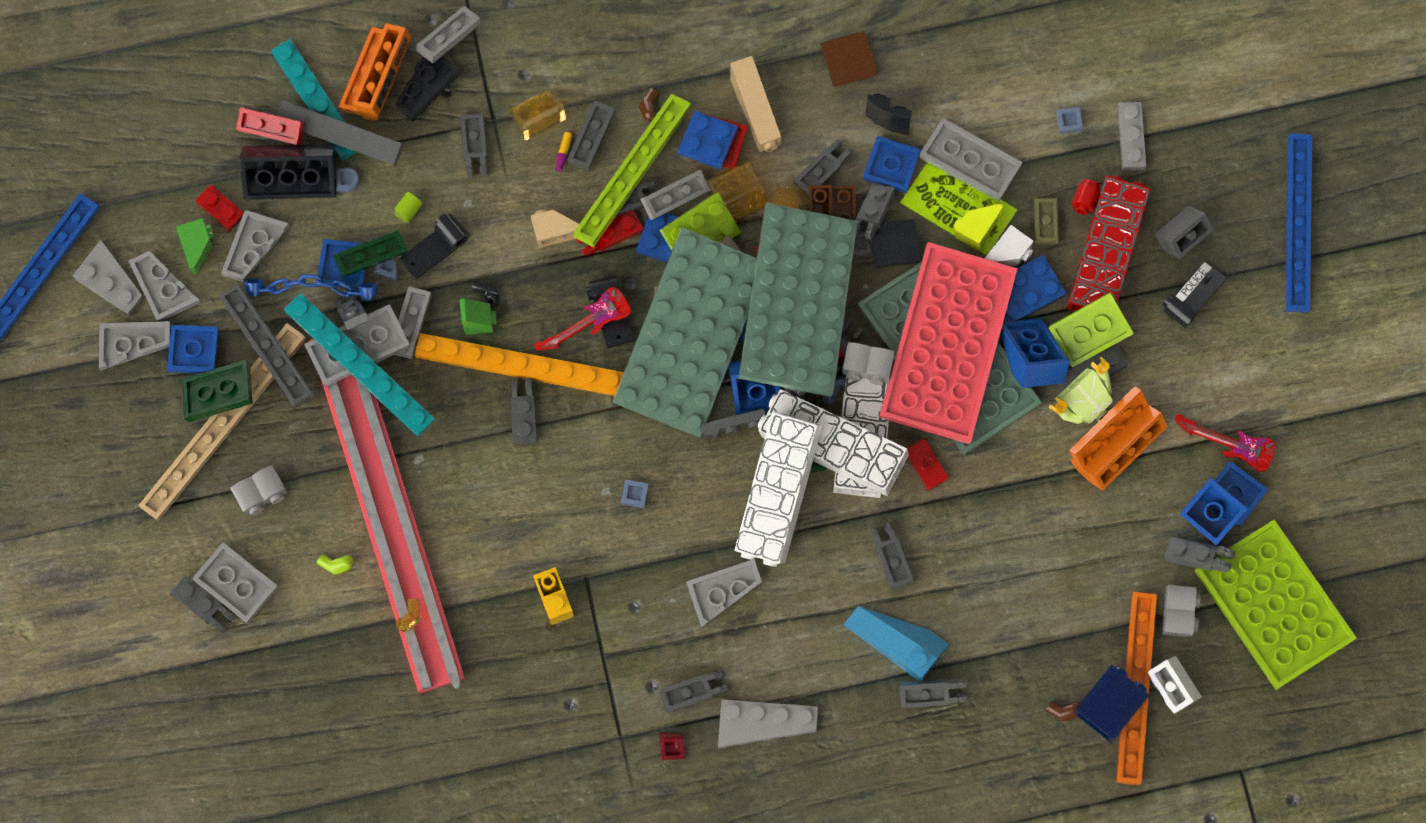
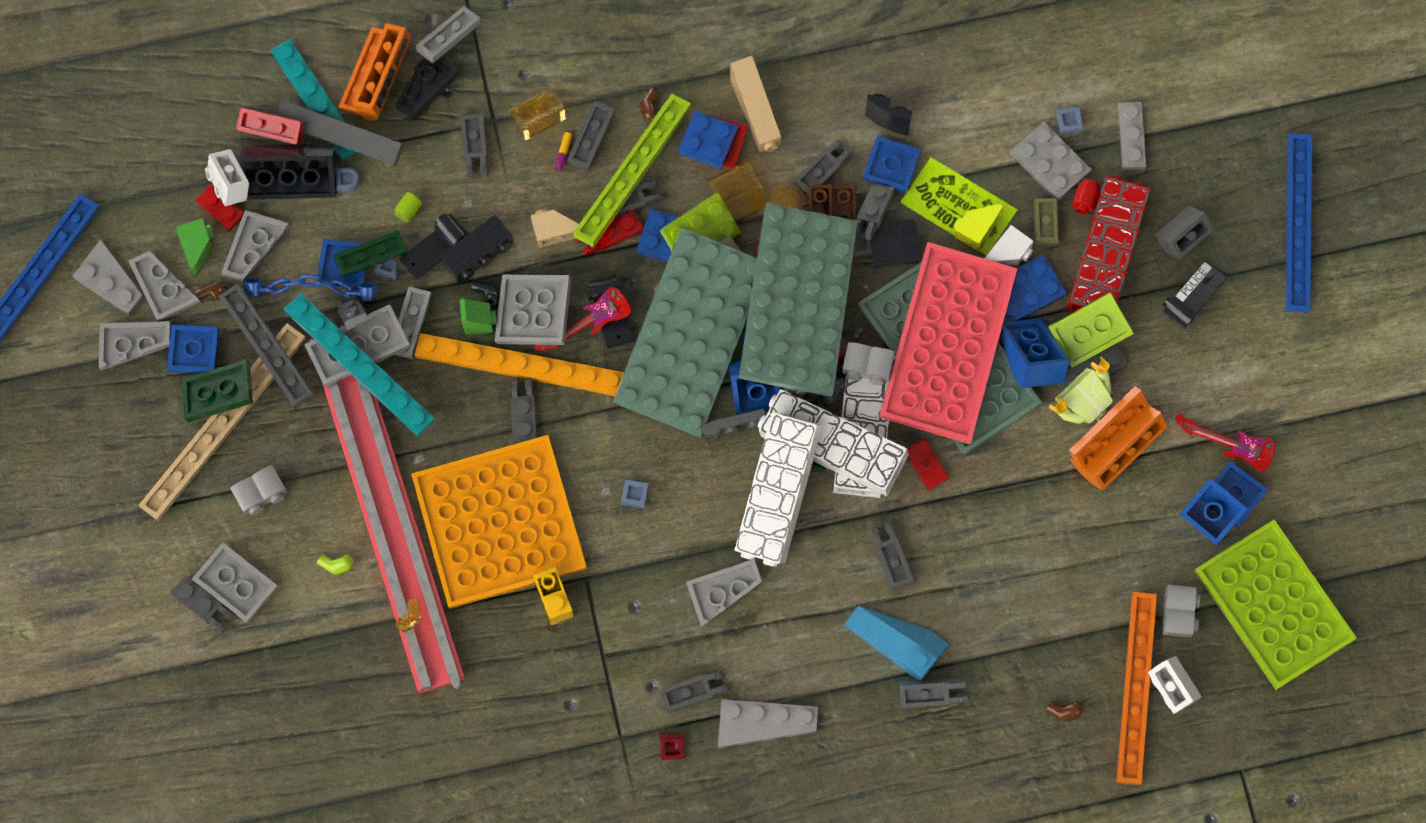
light grey plate [640,169,710,220] -> none
reddish brown slope [820,31,878,87] -> none
light grey plate [919,118,1023,202] -> none
clear blue brick [1073,665,1150,743] -> none
dark grey hinge [1164,537,1235,572] -> none
none -> reddish brown arm [195,282,228,300]
none -> white brick [205,149,249,206]
none -> light orange plate [411,435,587,609]
none -> black brick [439,215,514,283]
none -> light grey plate [495,275,572,345]
none -> light grey plate [1010,122,1092,202]

